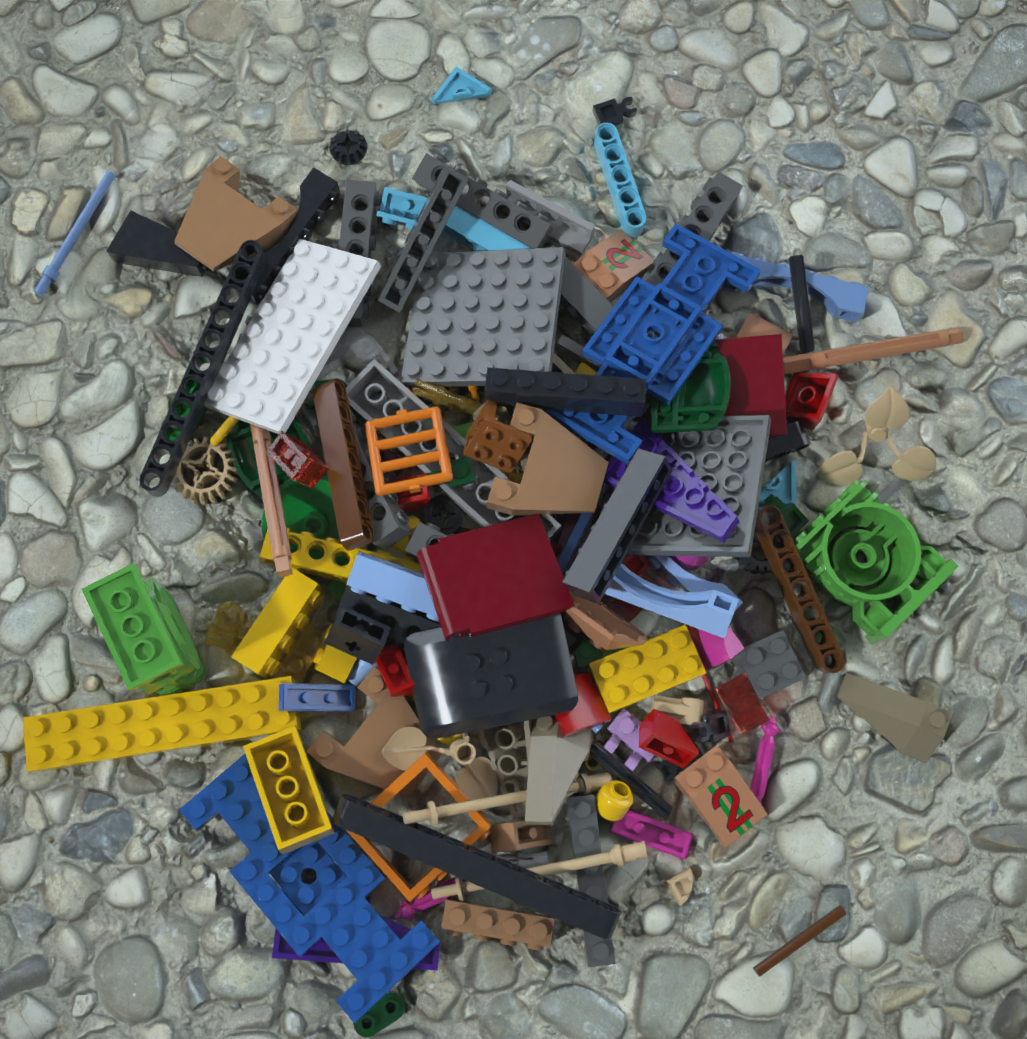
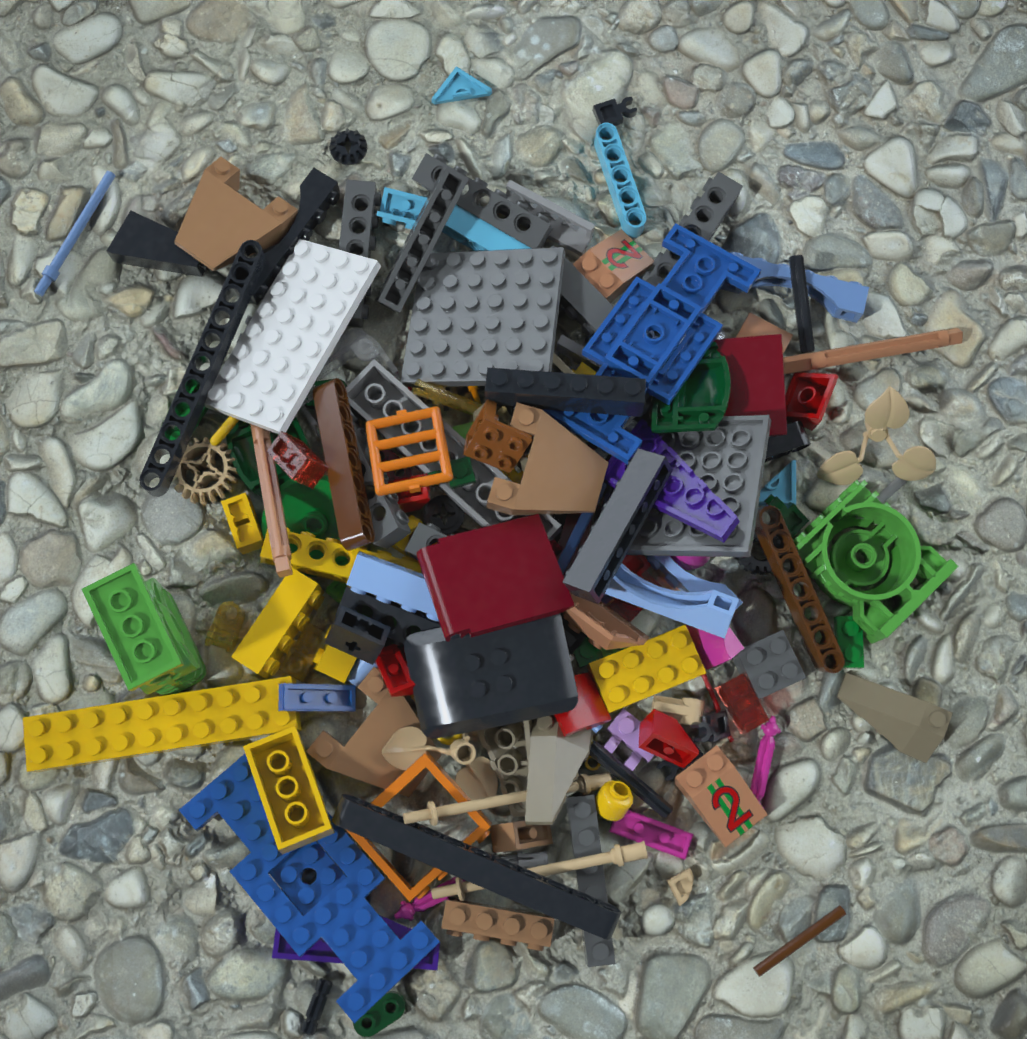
none -> yellow brick [221,492,264,555]
none -> black axle [301,978,333,1036]
none -> green plate [834,616,864,669]

